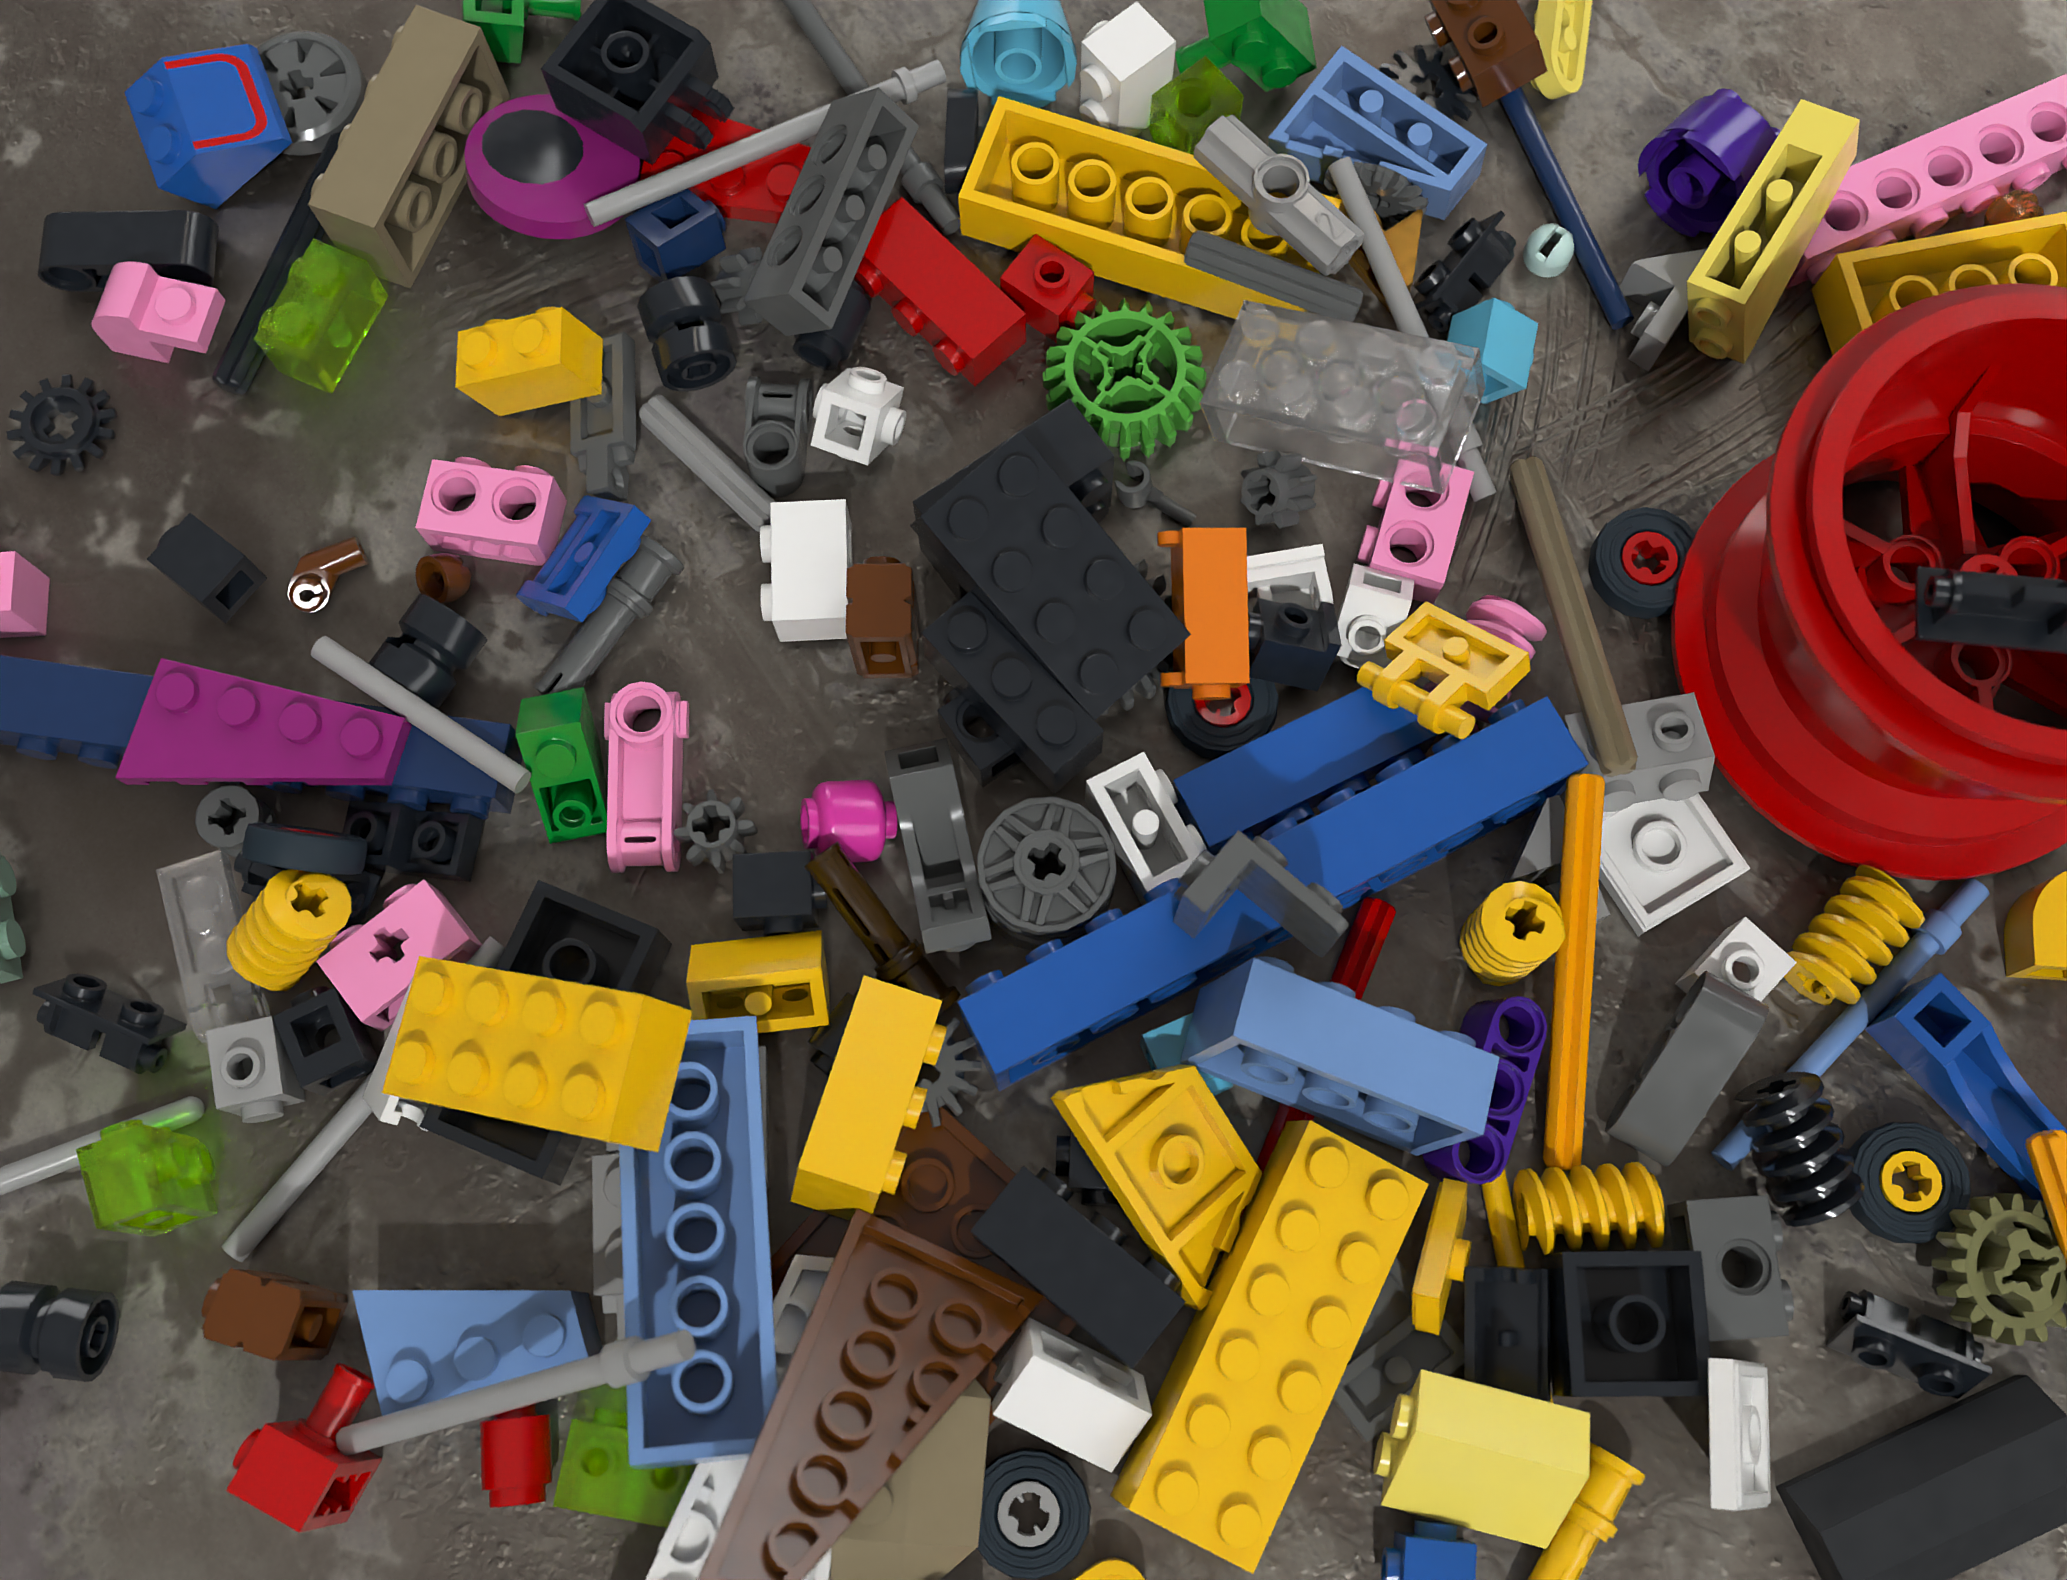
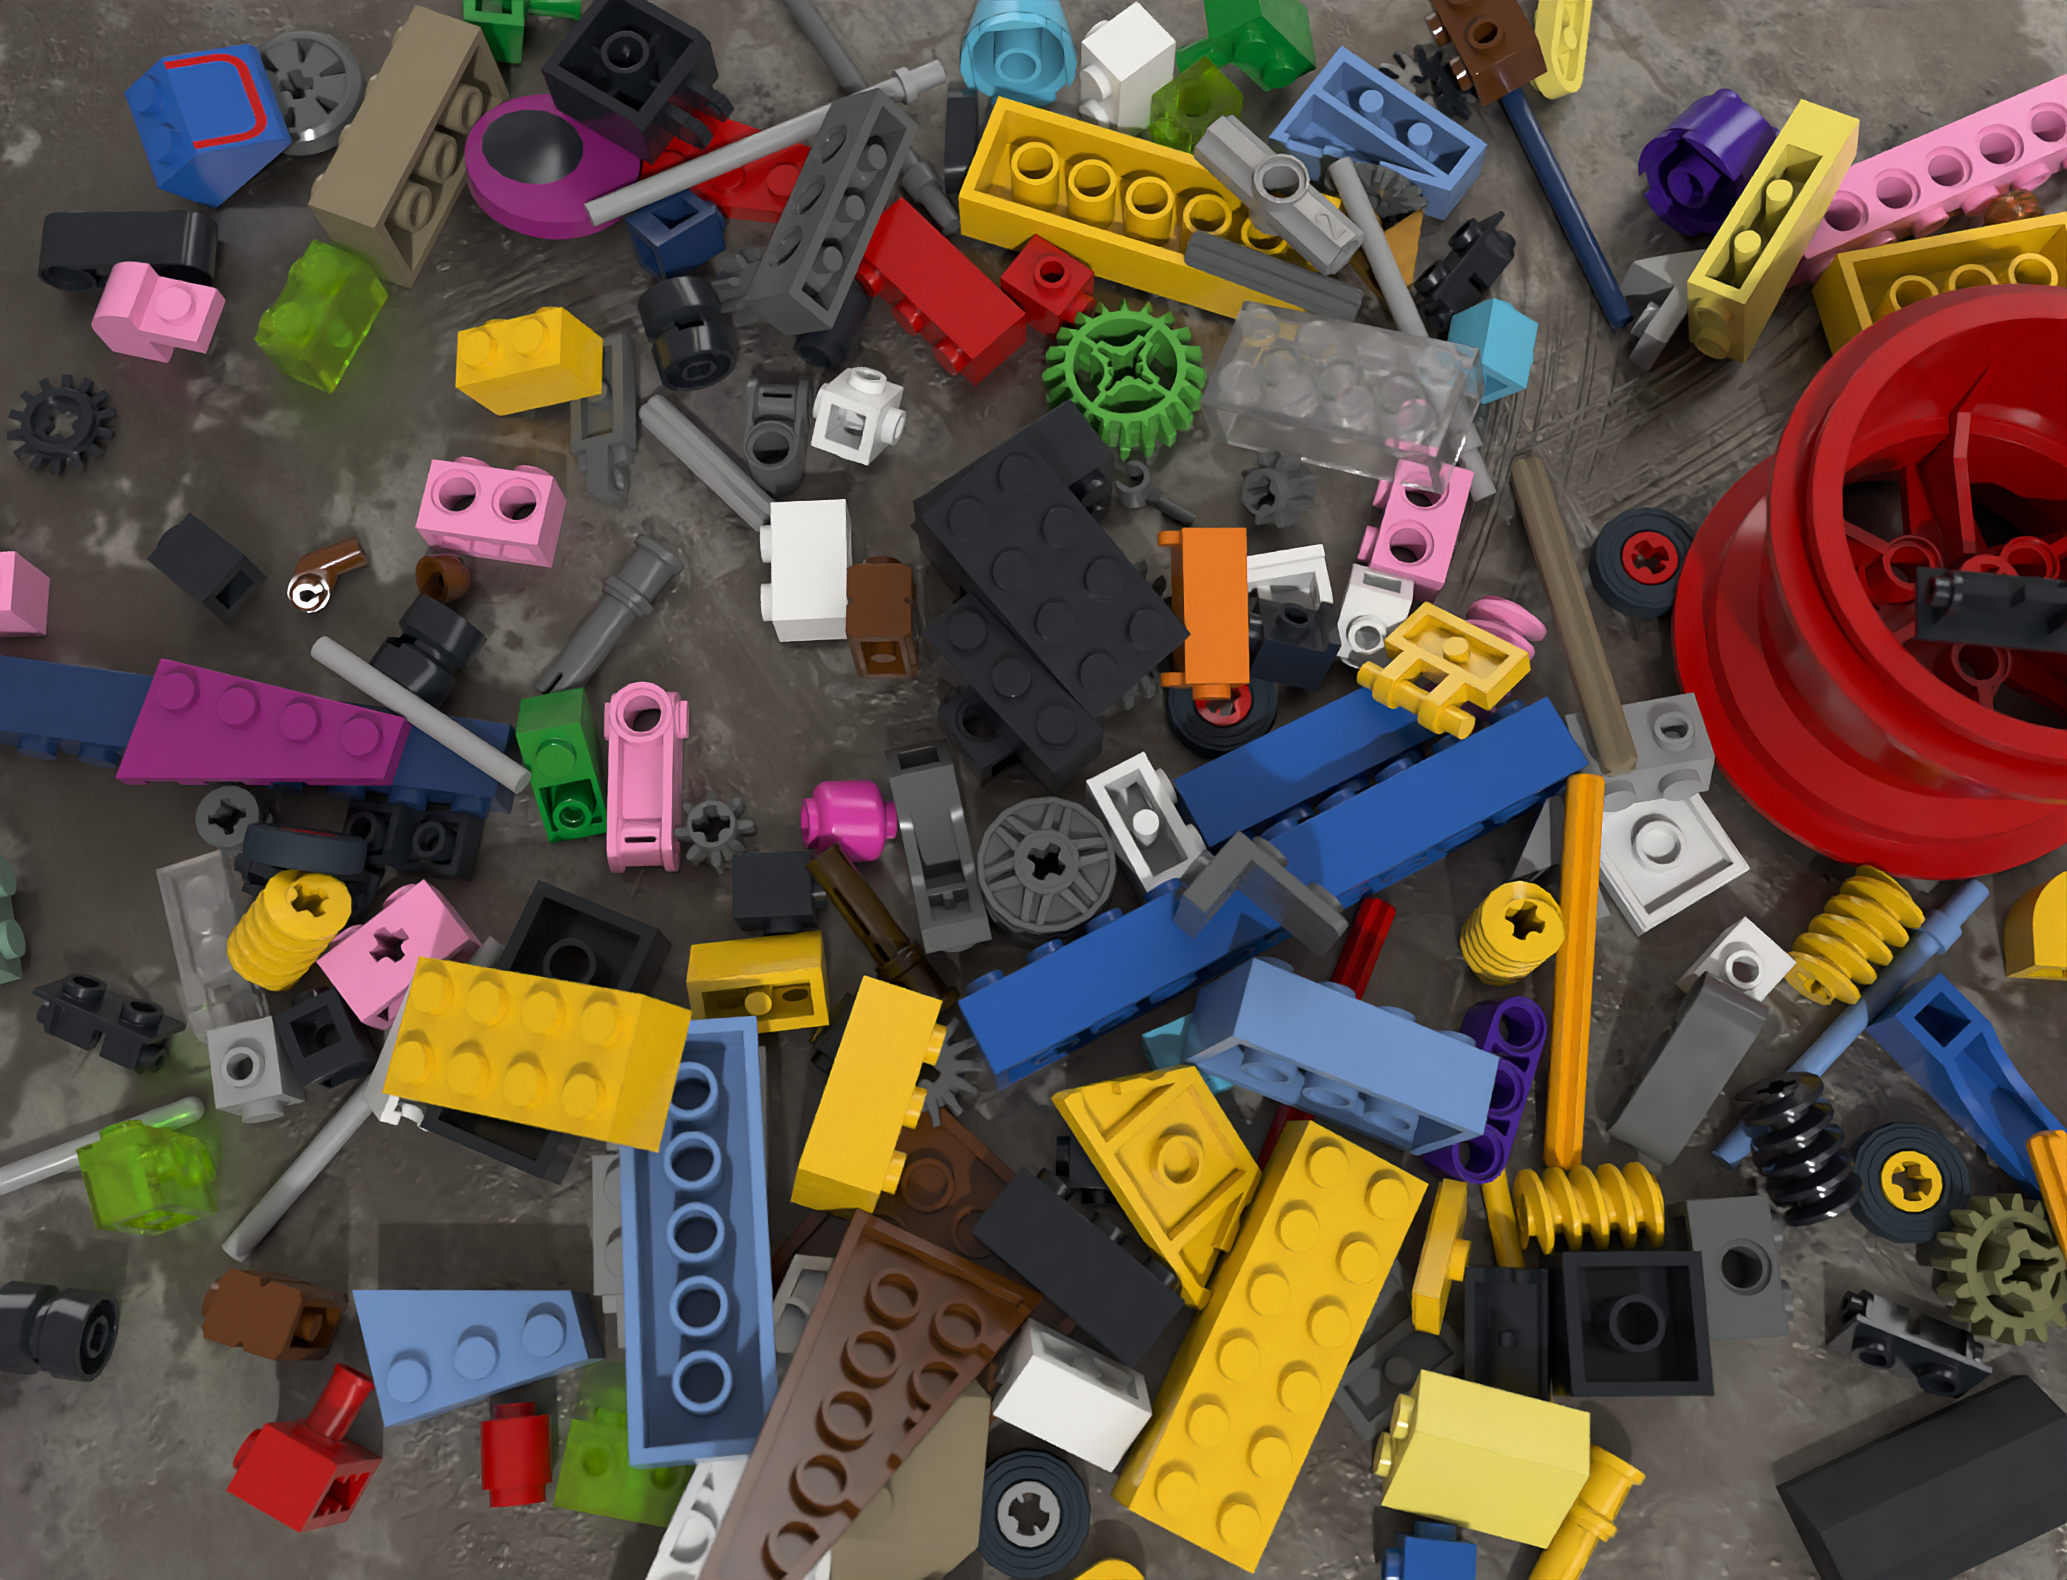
black axle [212,133,340,395] -> none
light grey bar [336,1330,695,1455] -> none
blue plate [516,495,651,623] -> none
light aqua hinge [1523,223,1574,277] -> none
white tile [1708,1358,1771,1511] -> none

